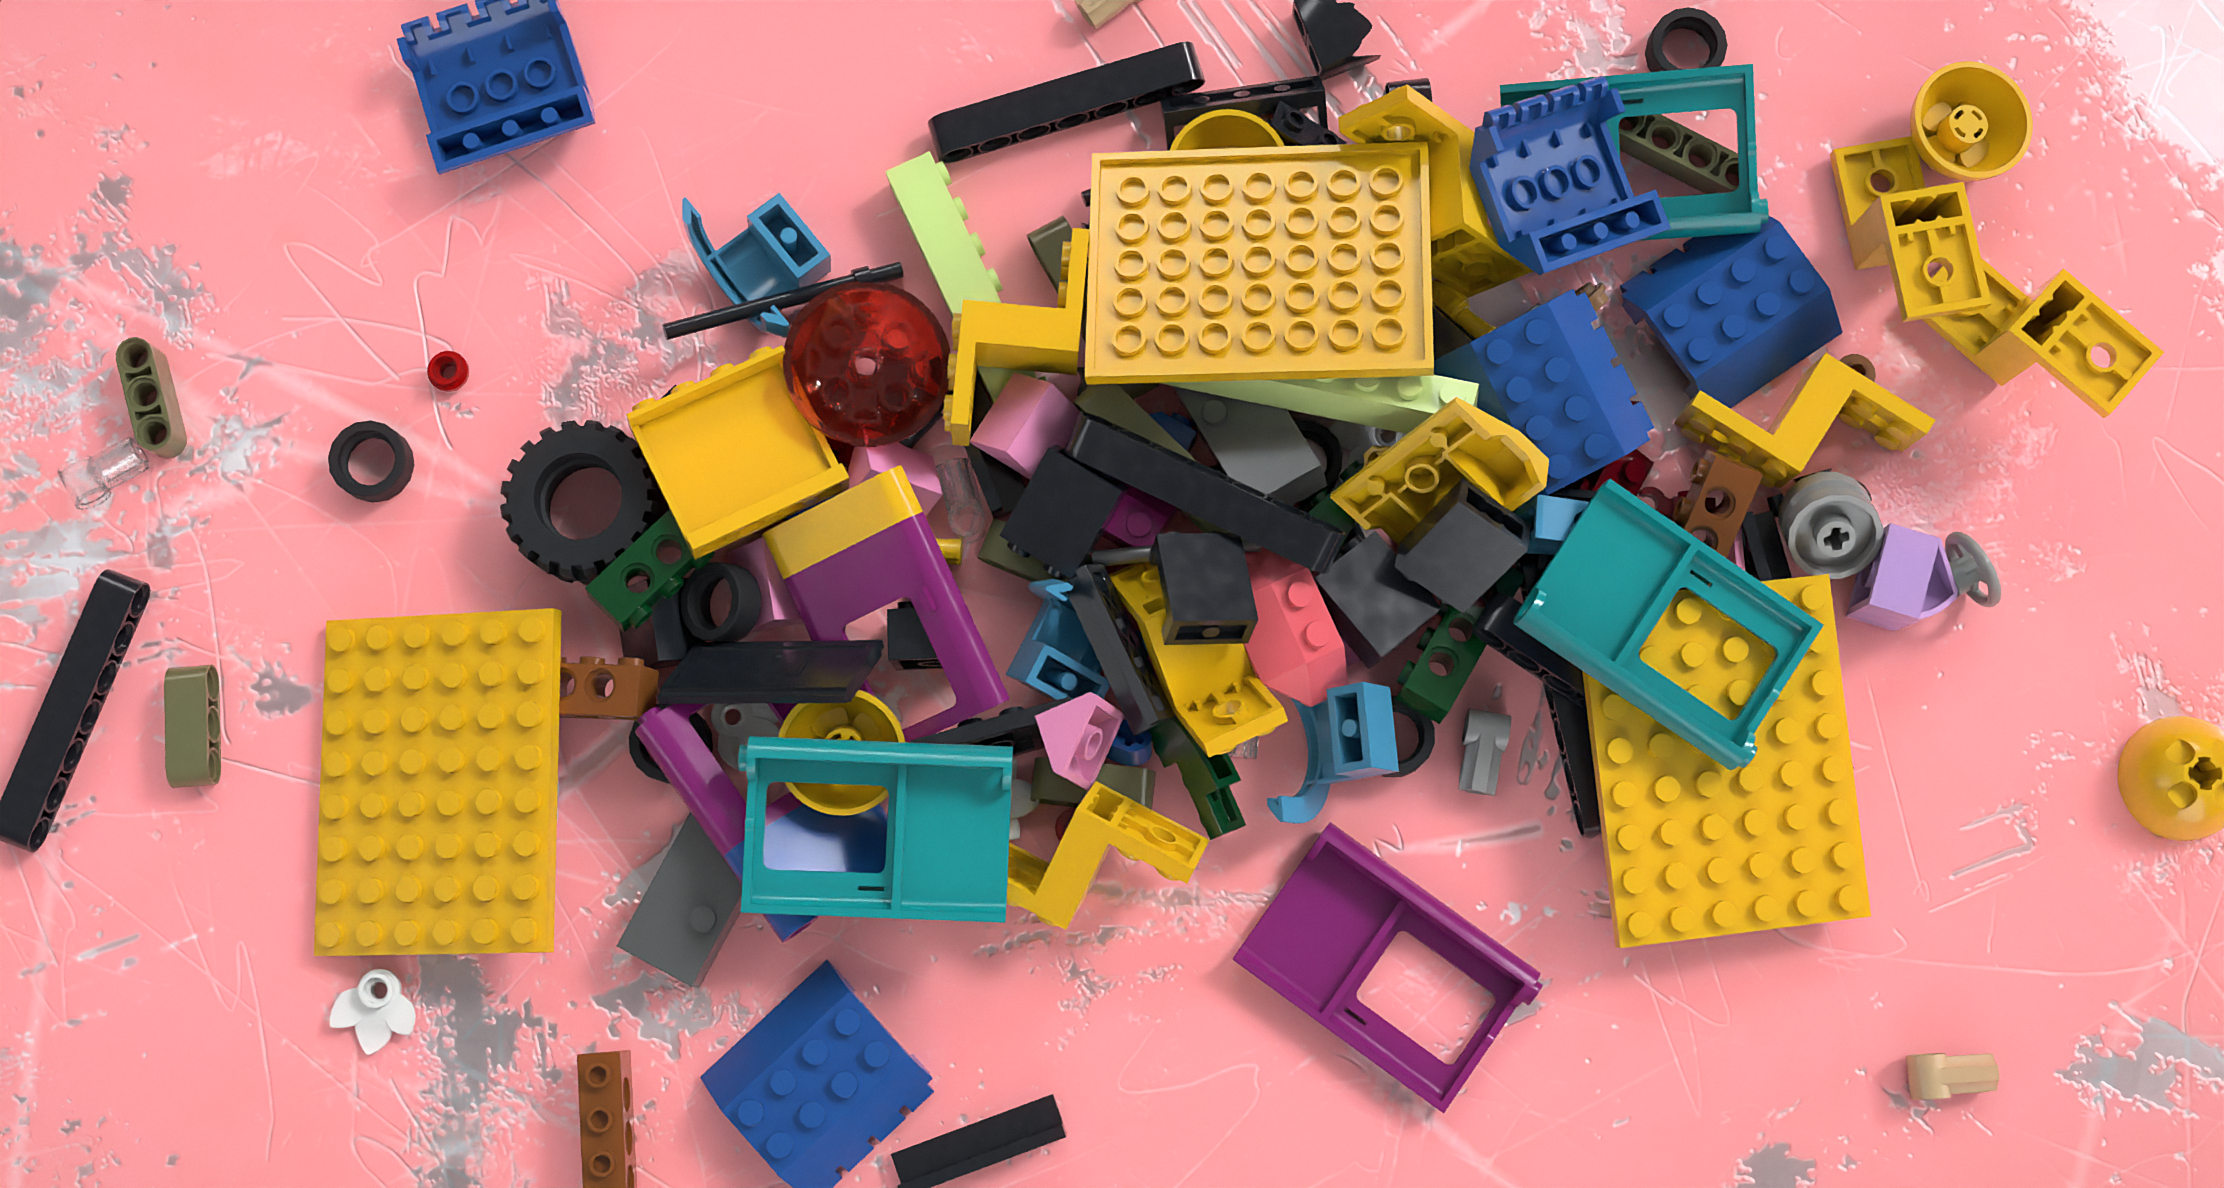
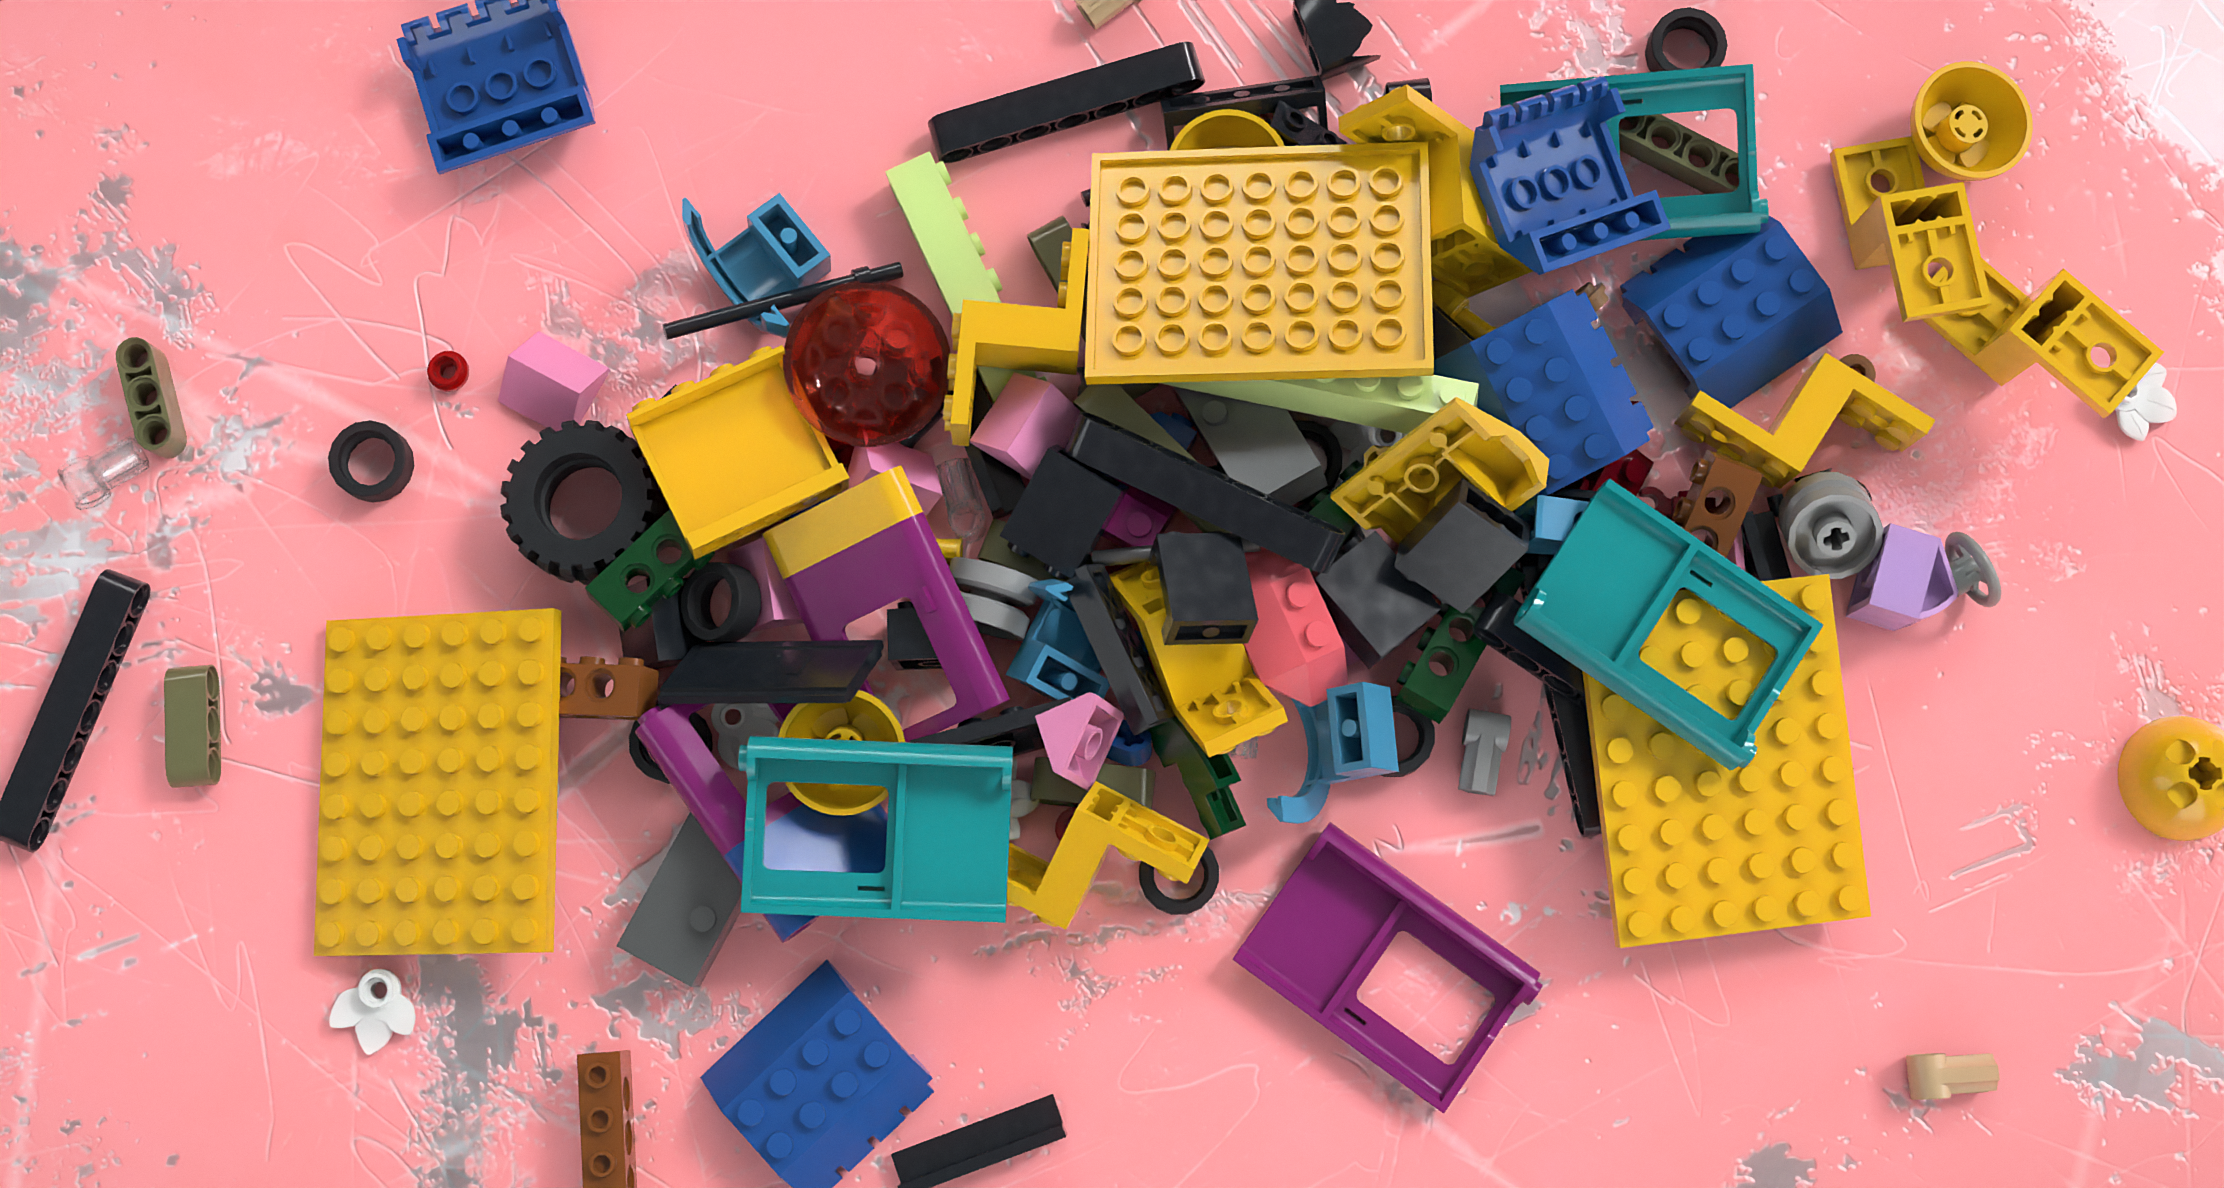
none -> bright pink slope [498,331,611,432]
none -> light grey wheel [949,557,1038,641]
none -> black tyre [1139,846,1219,915]
none -> white plate [2115,363,2177,441]

